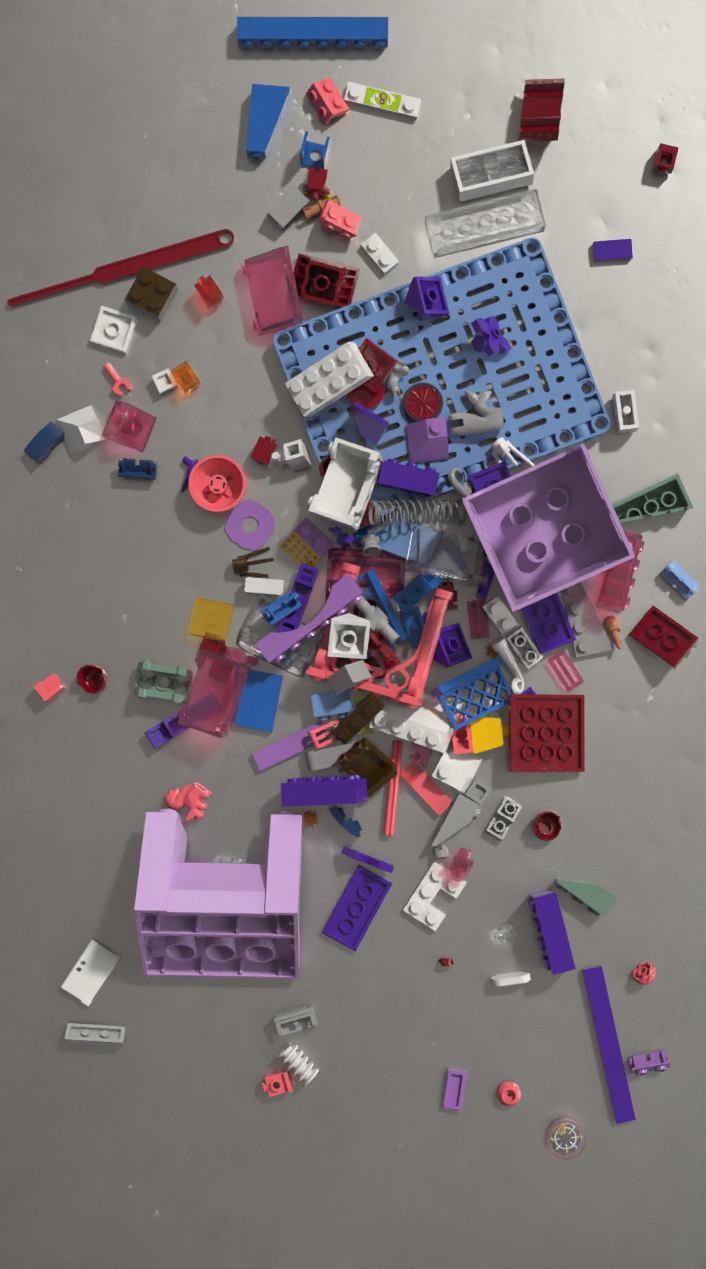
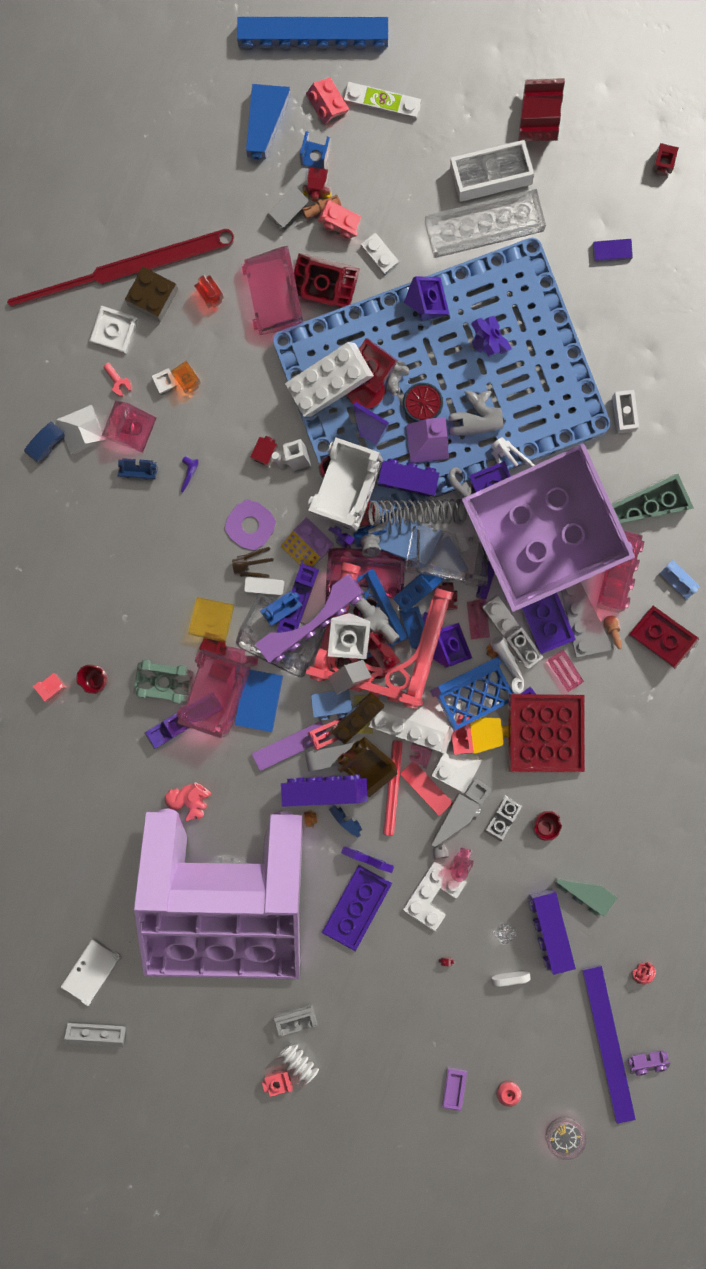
coral piece [189,455,246,512] -> none

